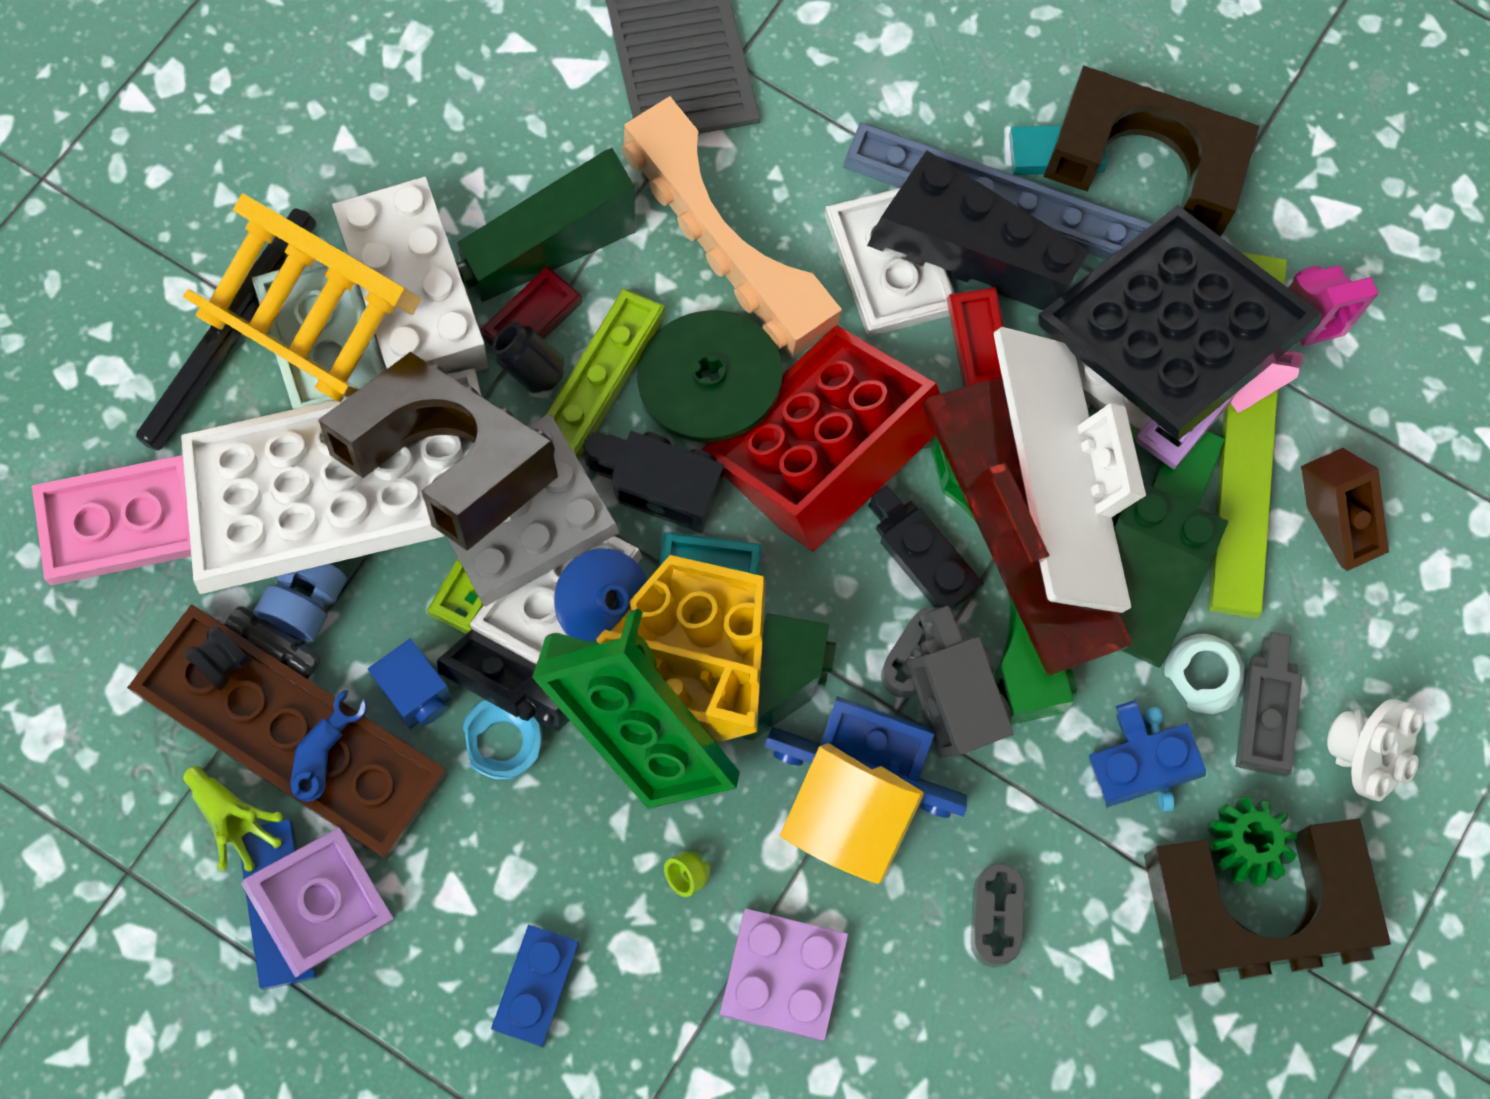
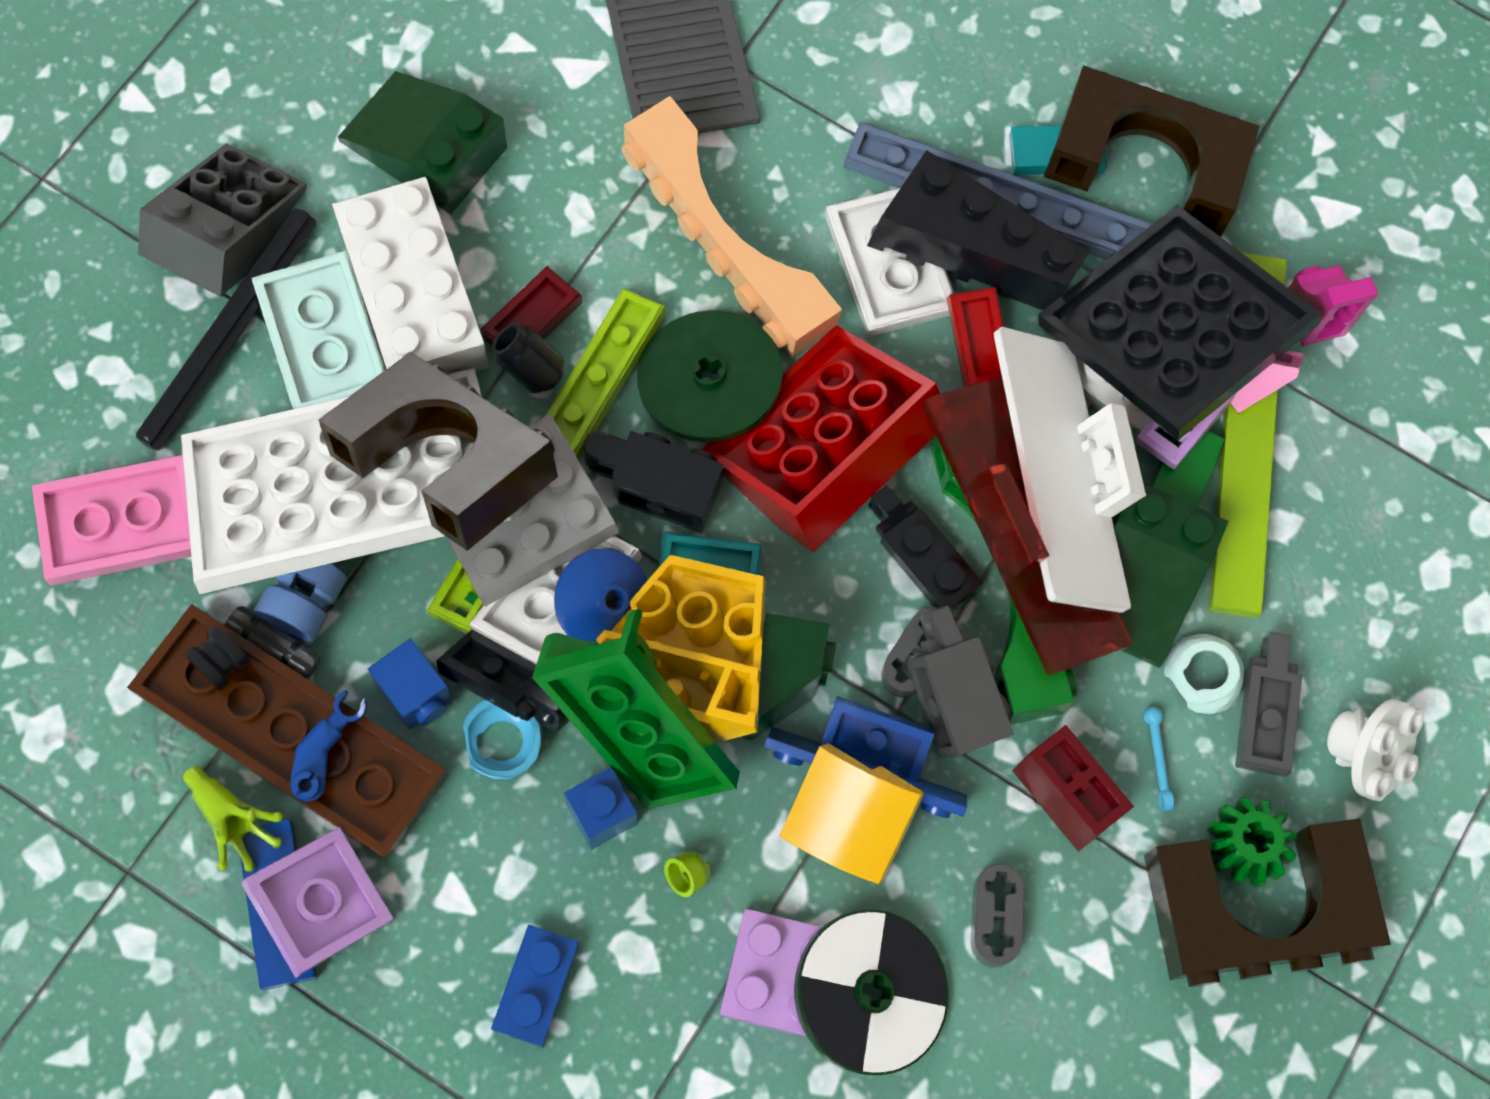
yellow fence [183,193,422,402] -> none
dark green slope [456,148,635,303] -> none
blue plate [1089,700,1206,808] -> none
reddish brown slope [1301,448,1389,571] -> none
none -> dark grey slope [138,143,307,297]
none -> dark green slope [338,71,507,215]
none -> blue brick [564,767,637,850]
none -> piece [794,910,949,1075]
none -> dark red hinge [1012,725,1134,852]

